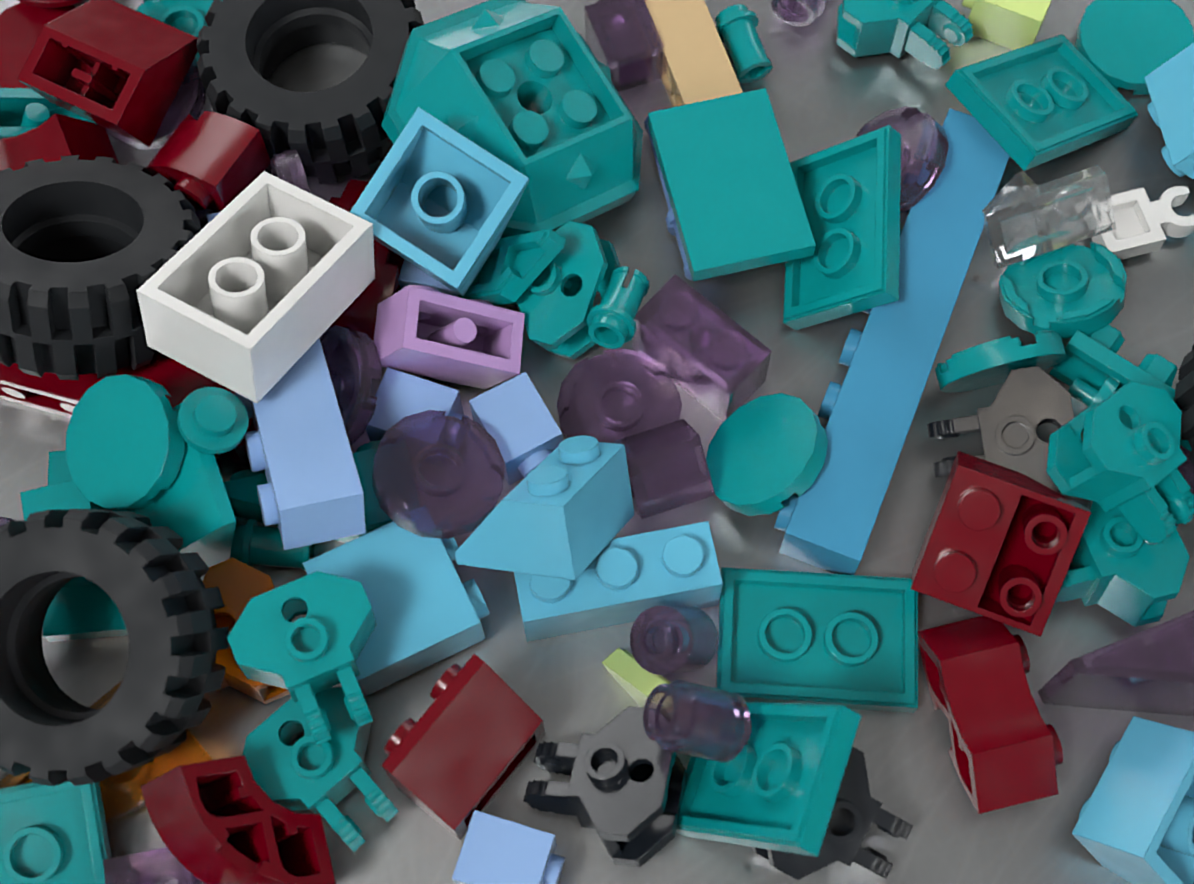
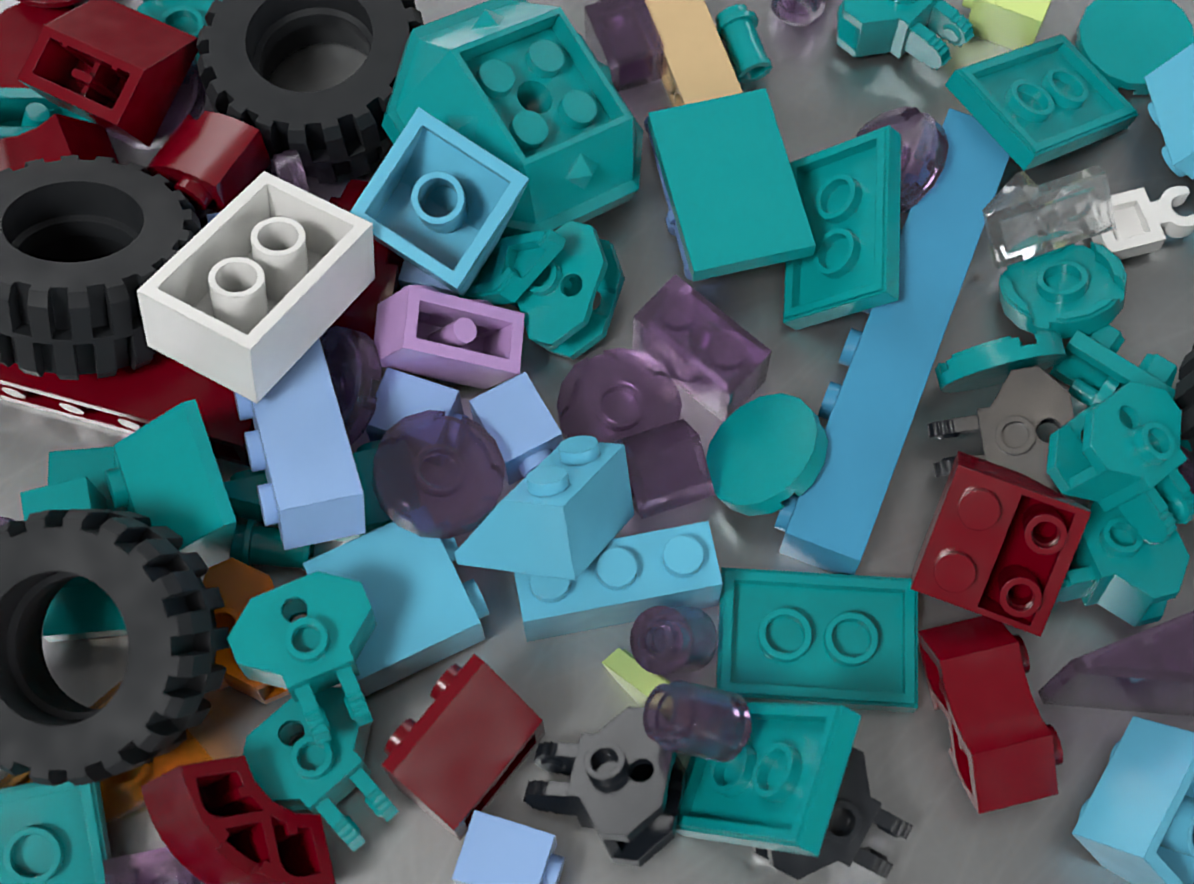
teal tile [66,374,184,510] -> none
teal plate [177,387,248,454] -> none
teal pin [586,266,650,349] -> none

